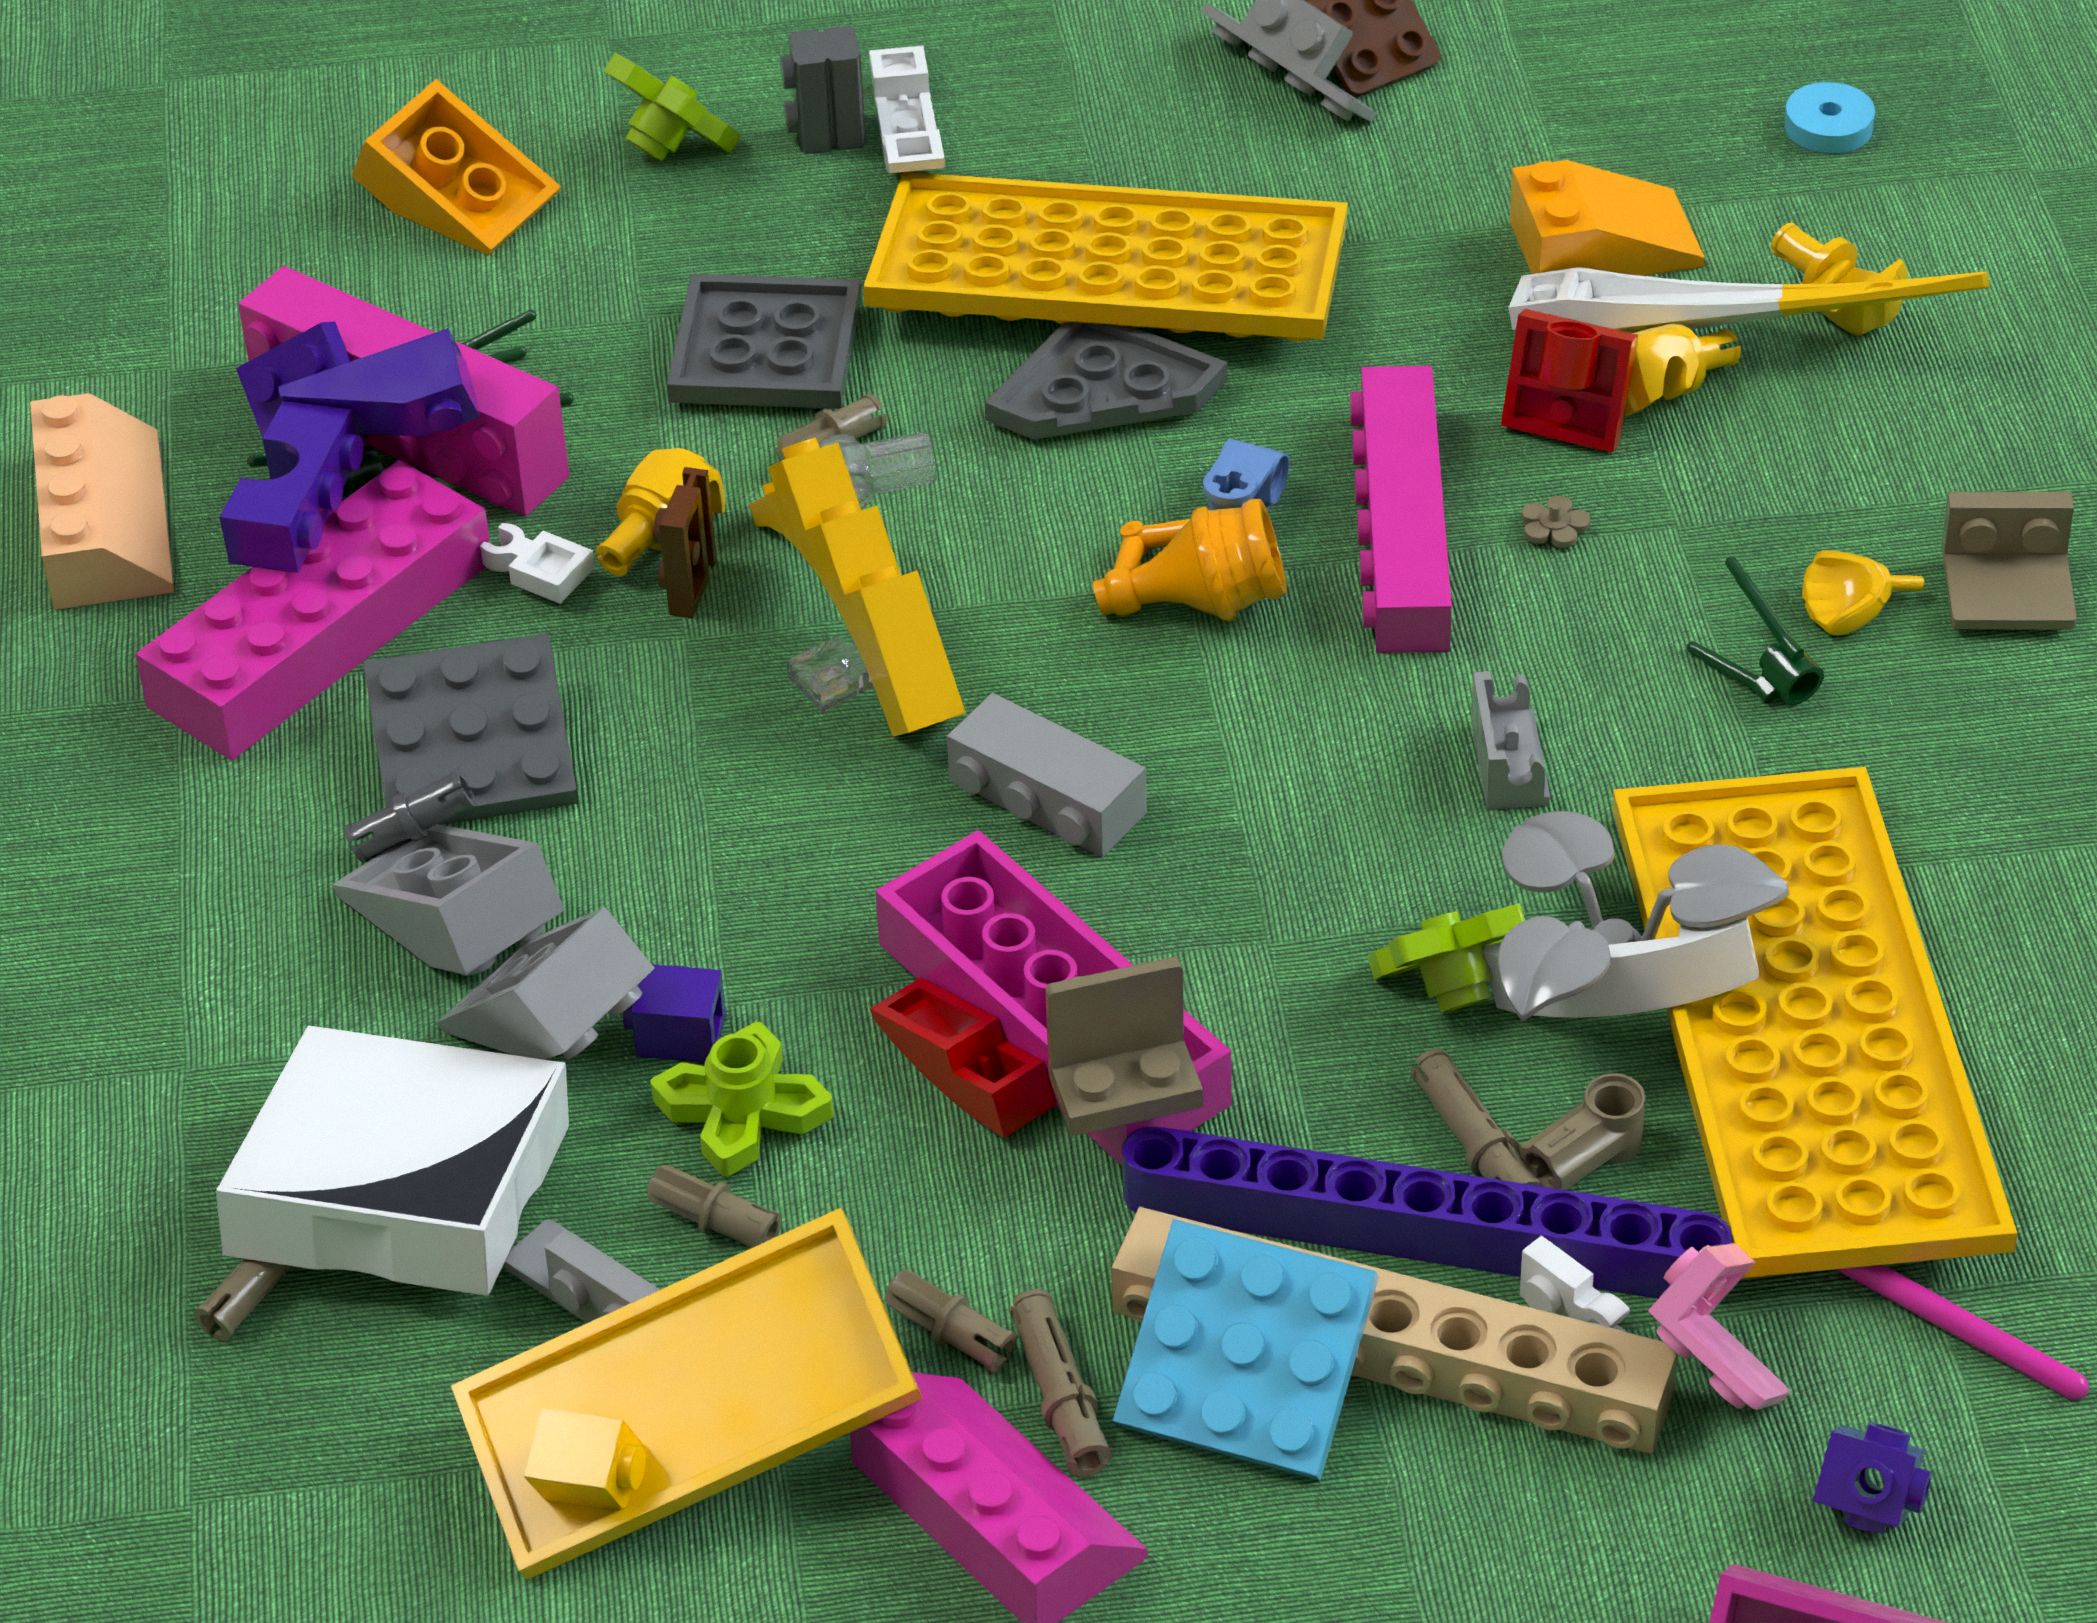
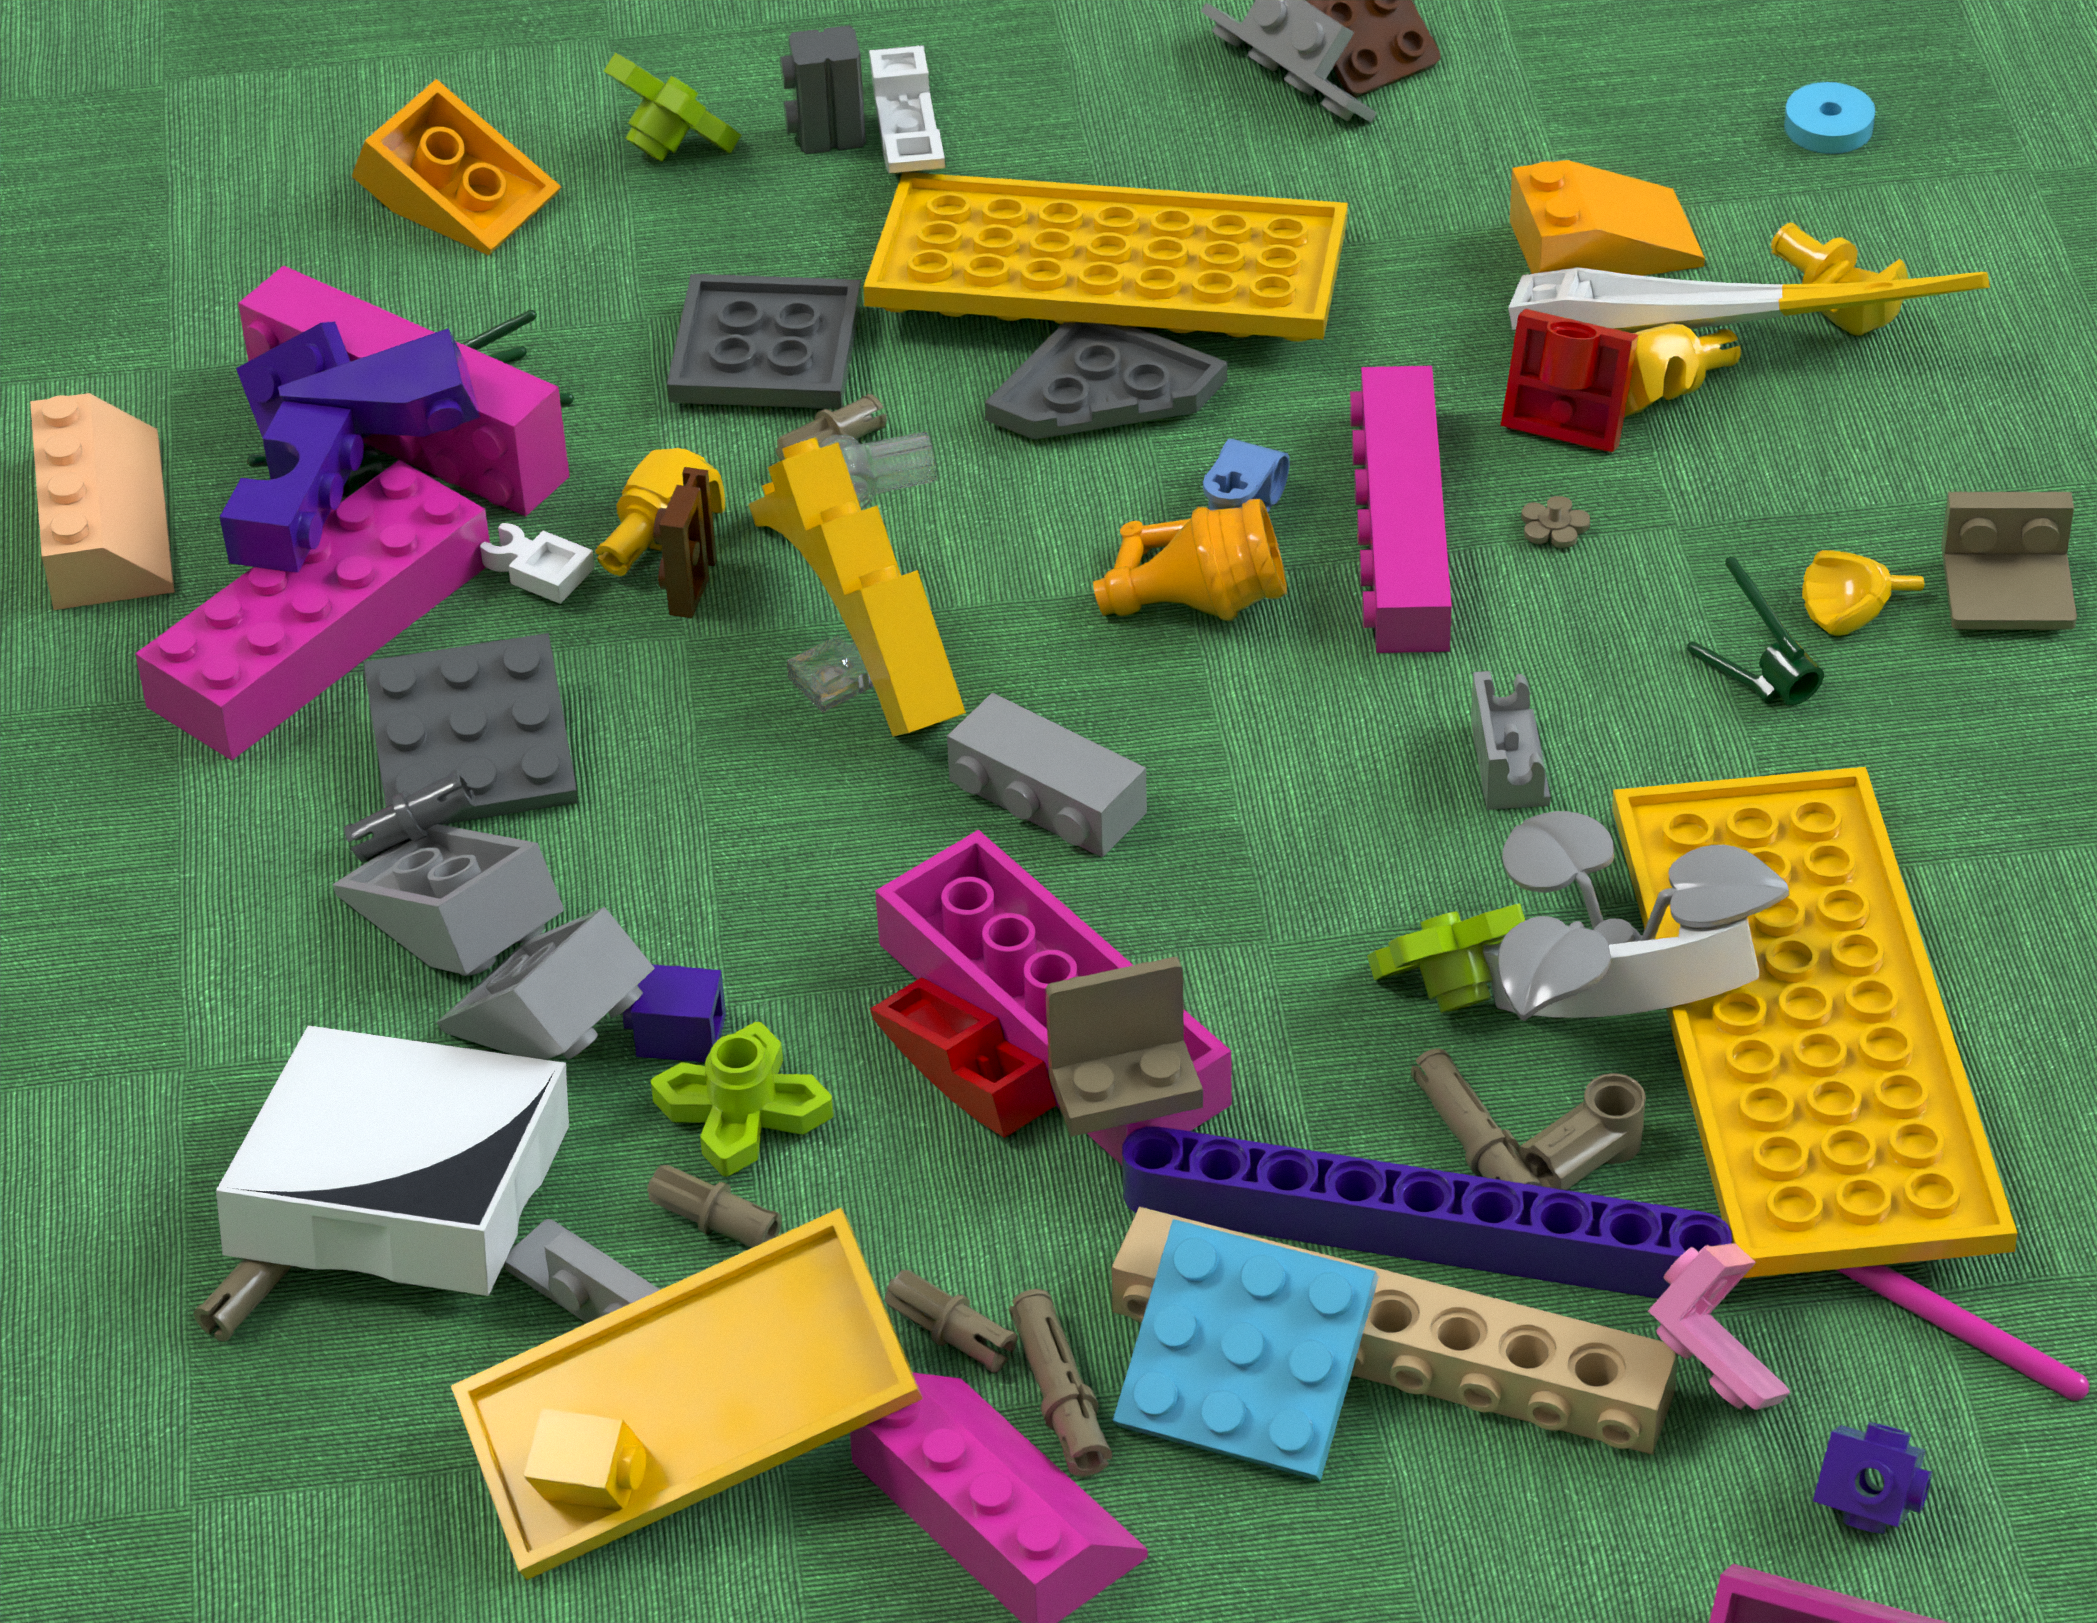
white plate [1520,1236,1630,1332] -> none

